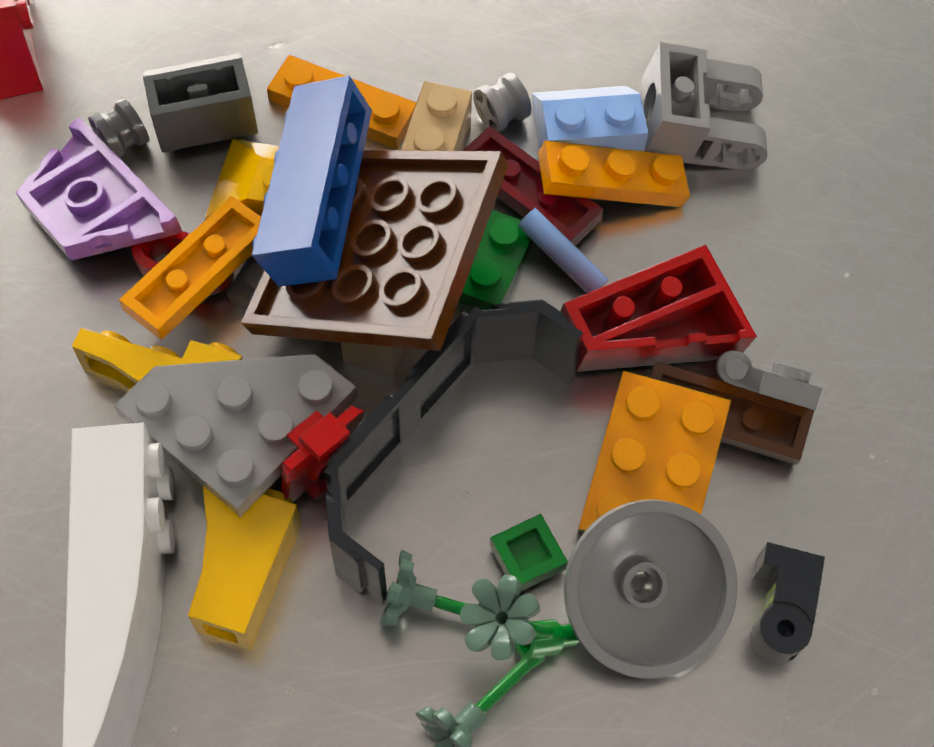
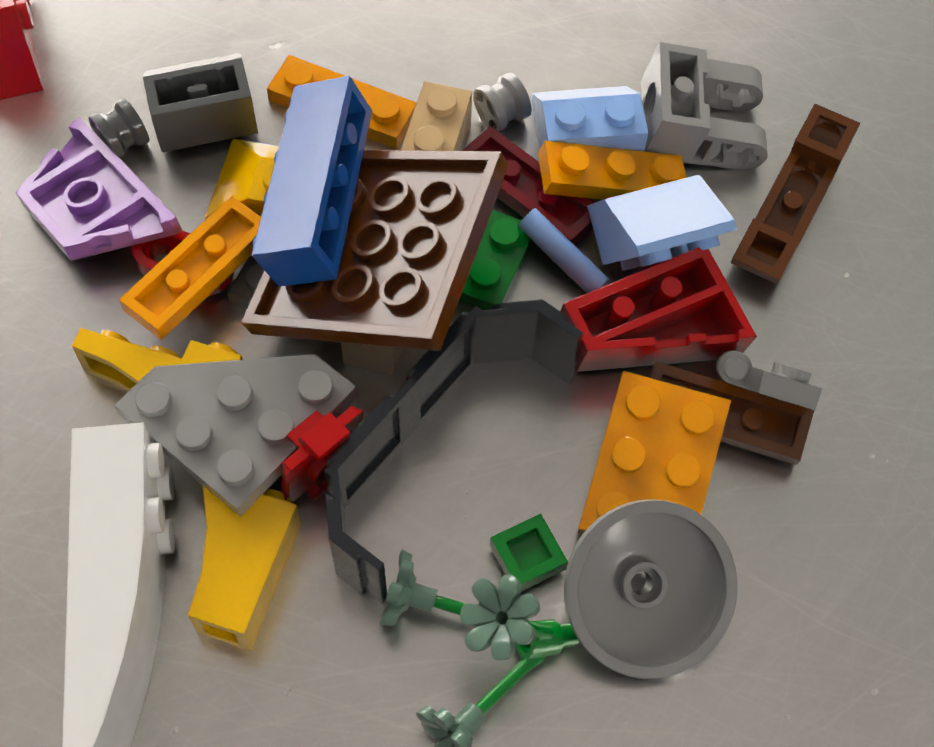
black leg [750,542,825,665] -> none
none -> slope [587,175,737,271]
none -> reddish brown slope [731,104,860,285]

